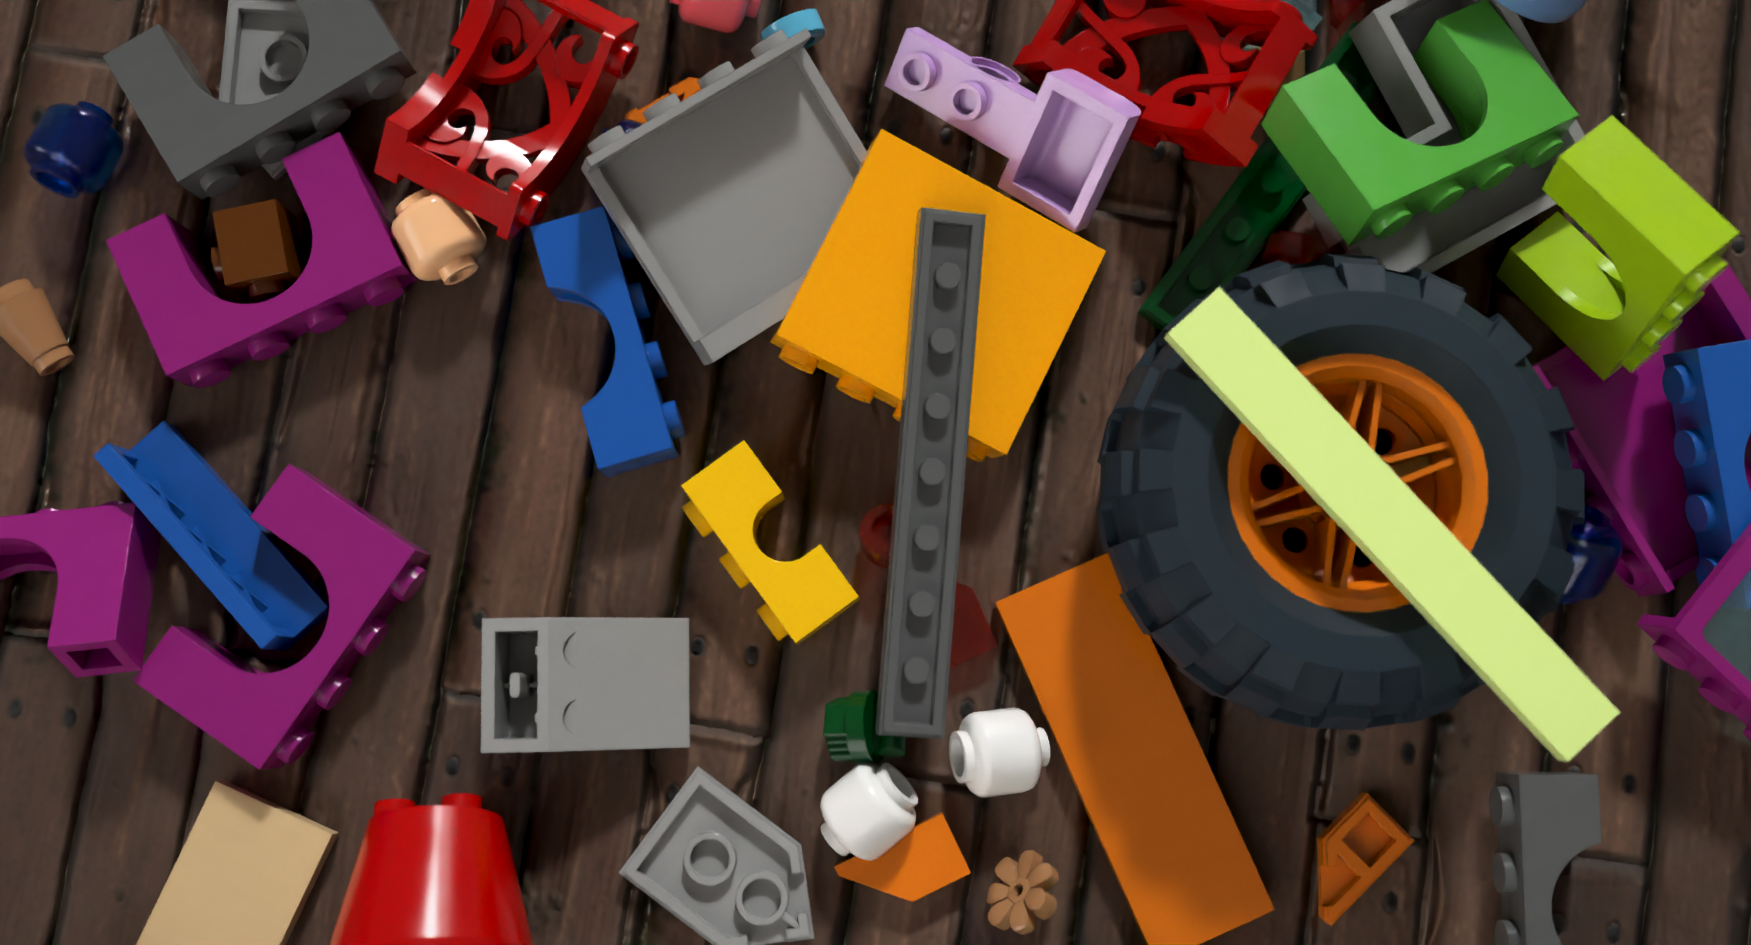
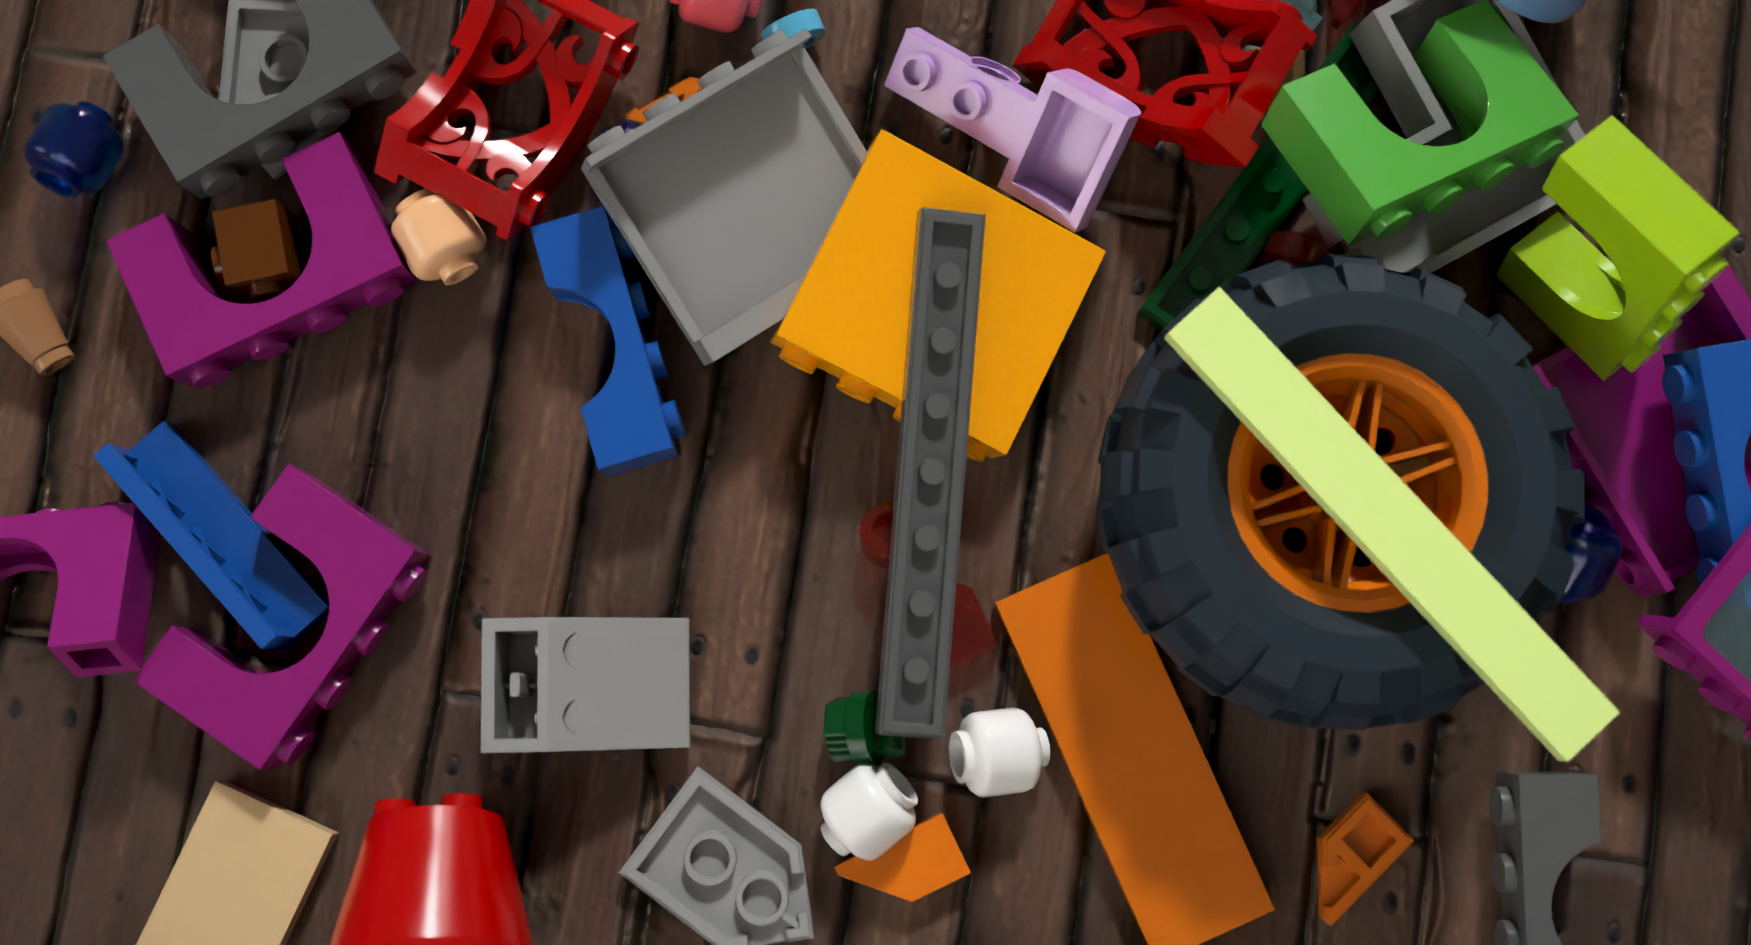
yellow arch [681,440,859,645] -> none
medium nougat plant [986,850,1059,935] -> none

